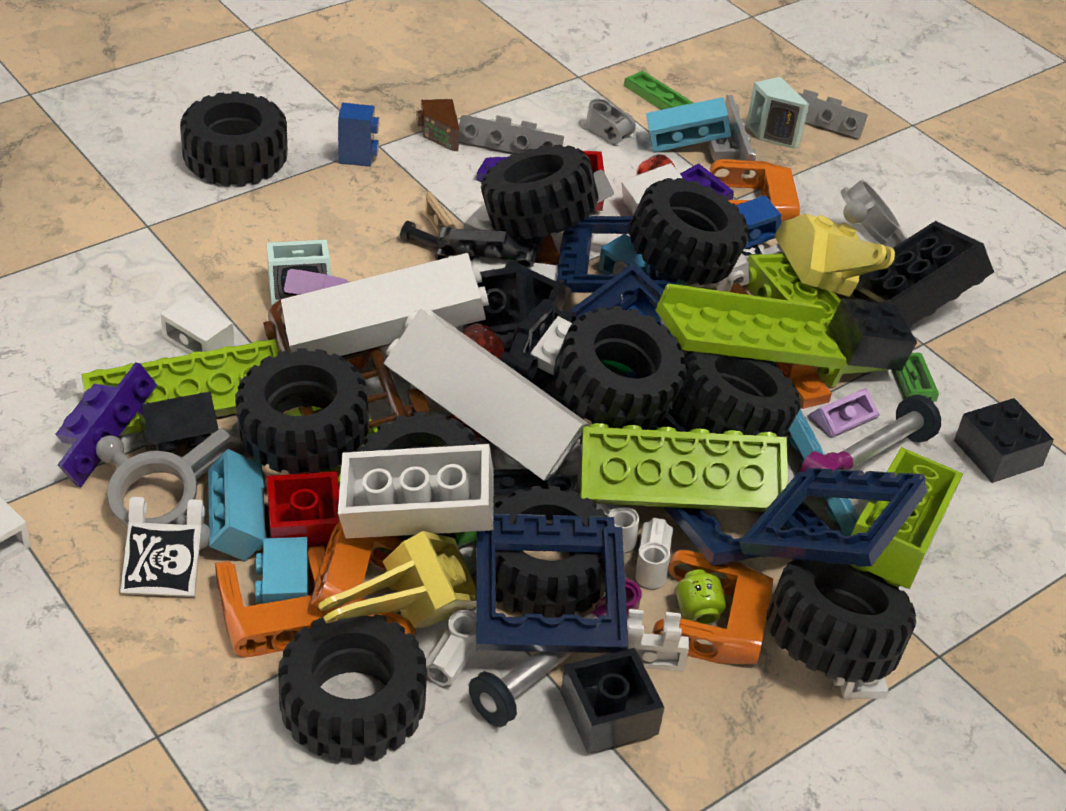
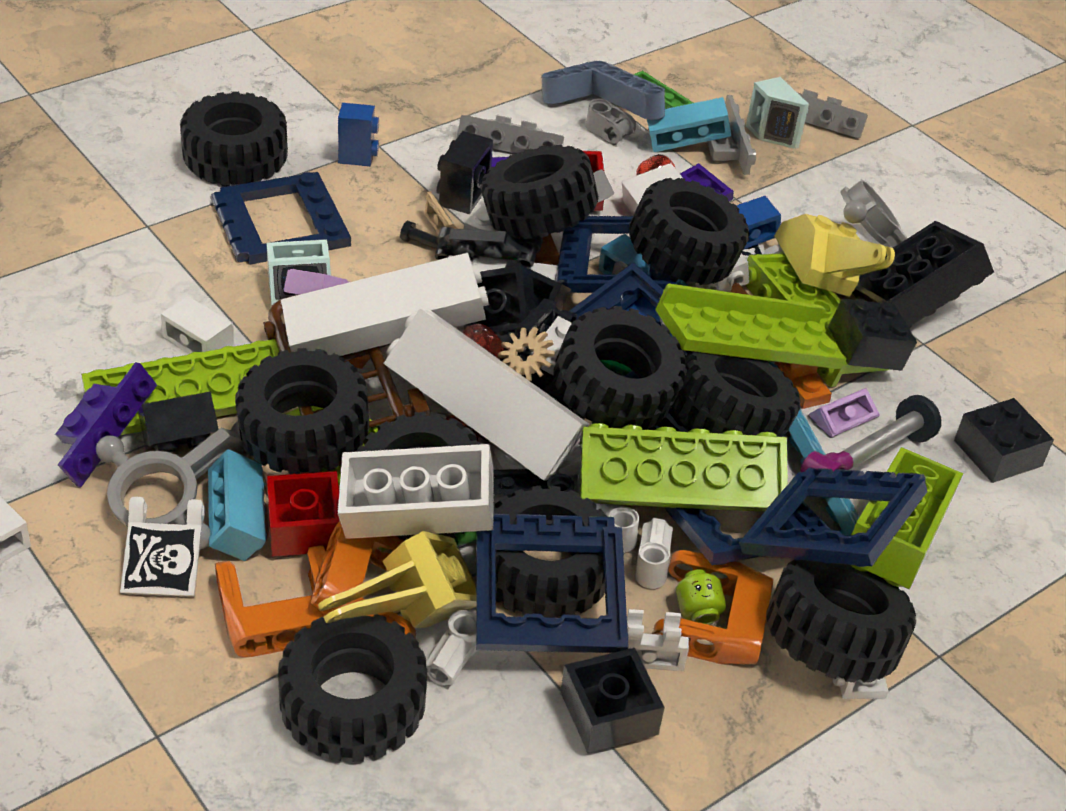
medium azure brick [255,537,308,604] -> none
reddish brown slope [416,99,460,151] -> none
piece [468,579,642,727] -> none
orange connector [710,159,800,223] -> none
bright green tile [894,352,939,402] -> none
none -> dark blue hinge [210,172,351,265]
none -> black brick [436,131,493,215]
none -> tan gear [497,327,555,381]
none -> sand blue beam [541,61,665,120]

